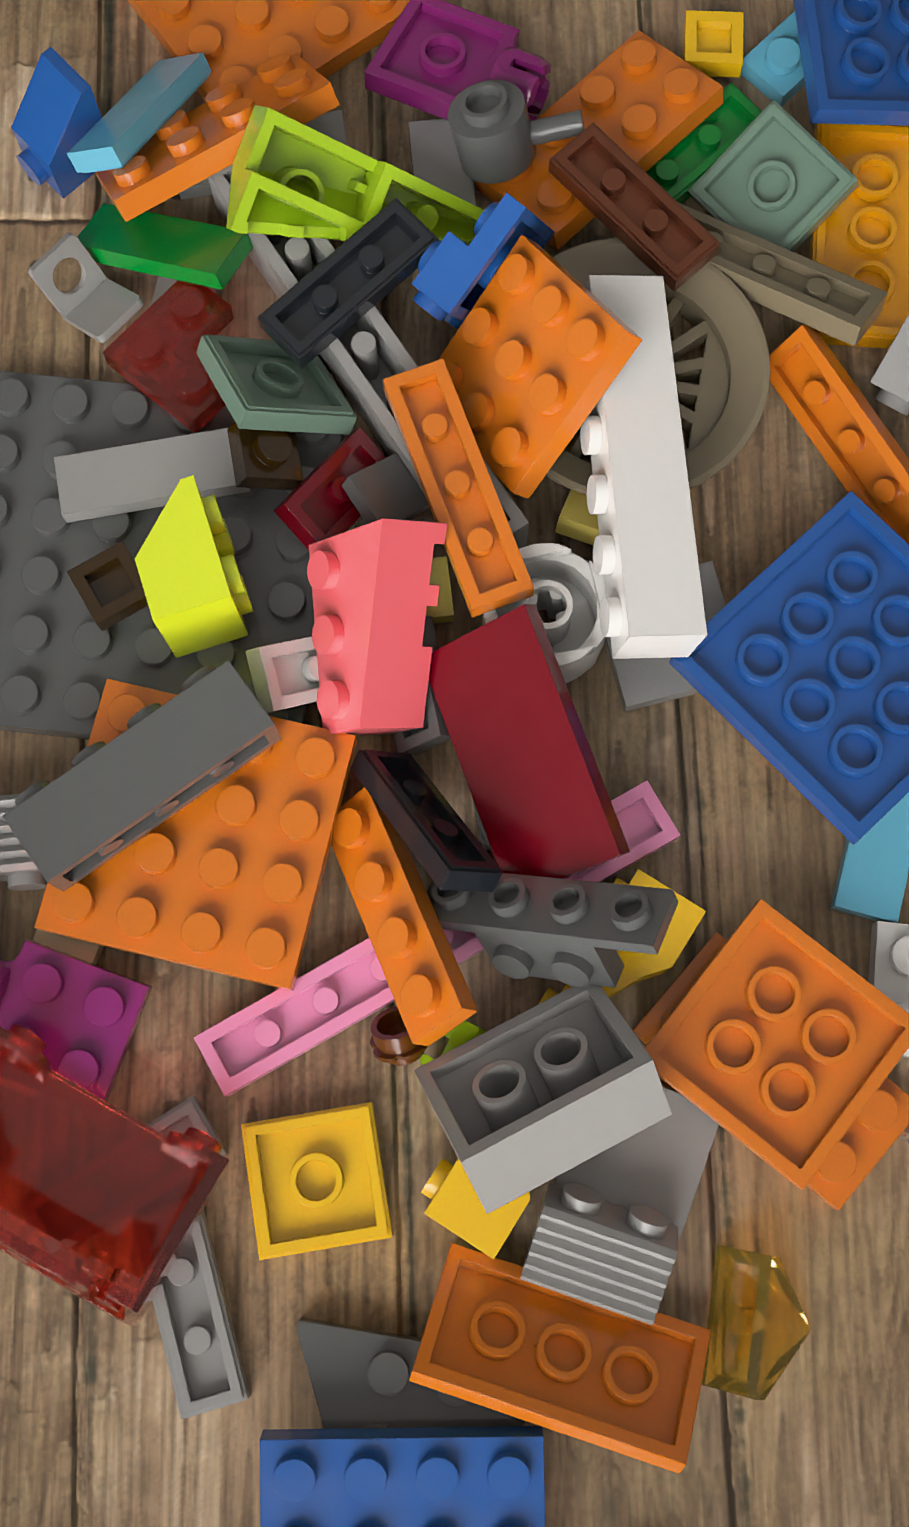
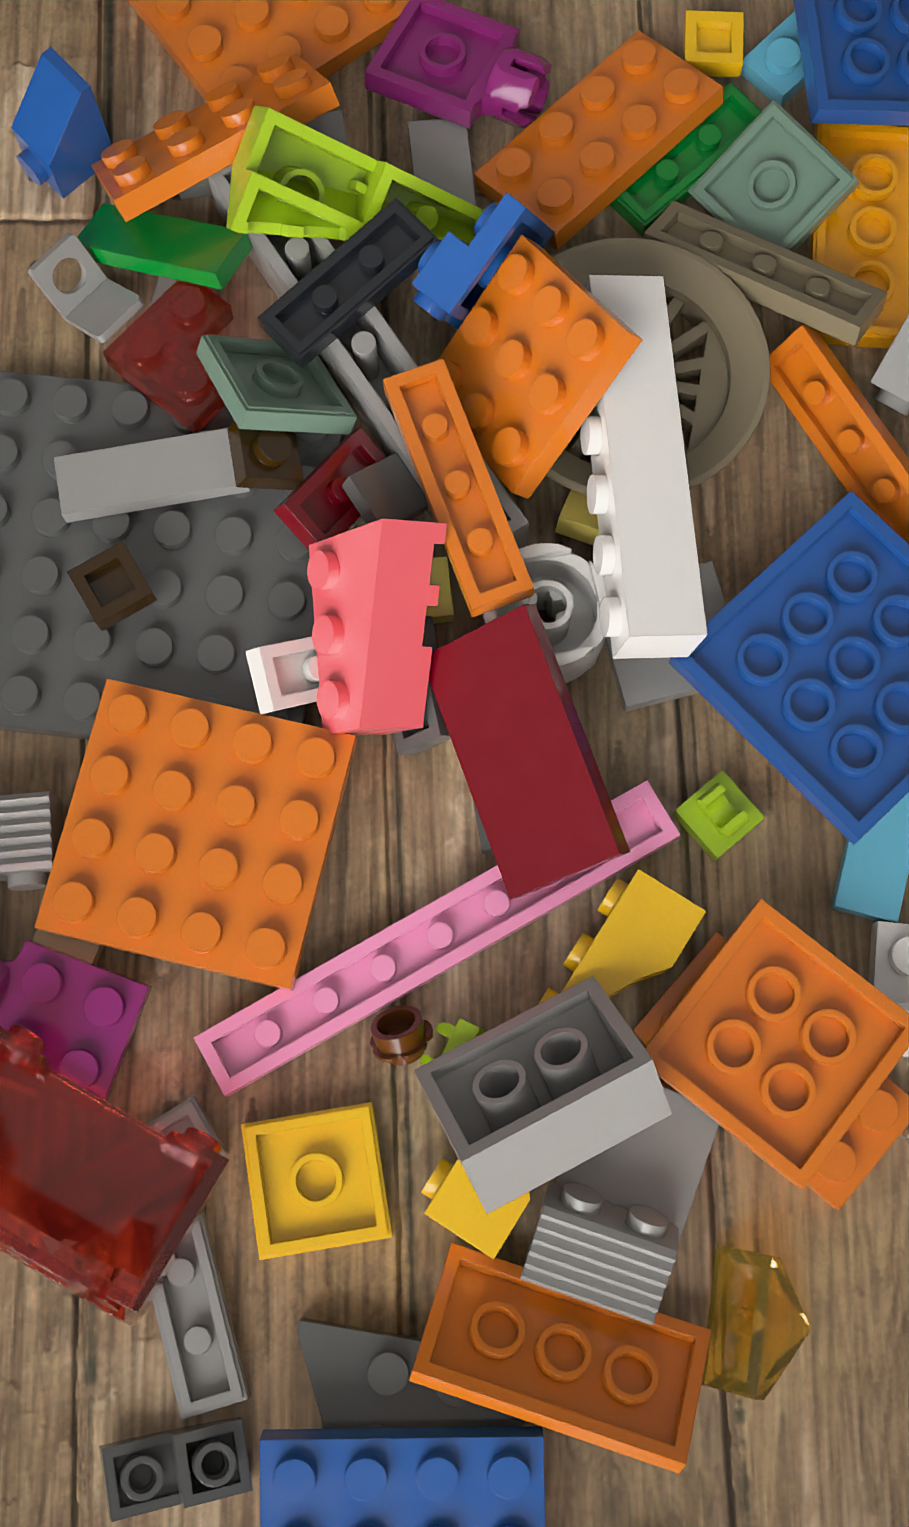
dark grey brick [2,660,282,892] -> none
medium azure tile [67,52,212,173] -> none
neon yellow slope [135,475,254,658] -> none
orange plate [331,787,478,1046] -> none
black tile [351,749,503,892] -> none
dark grey bracket [427,873,678,988] -> none
dark grey piece [448,80,585,184] -> none
copper tile [548,122,721,292] -> none
none -> dark grey slope [99,1417,253,1522]
none -> lime tile [672,770,765,862]

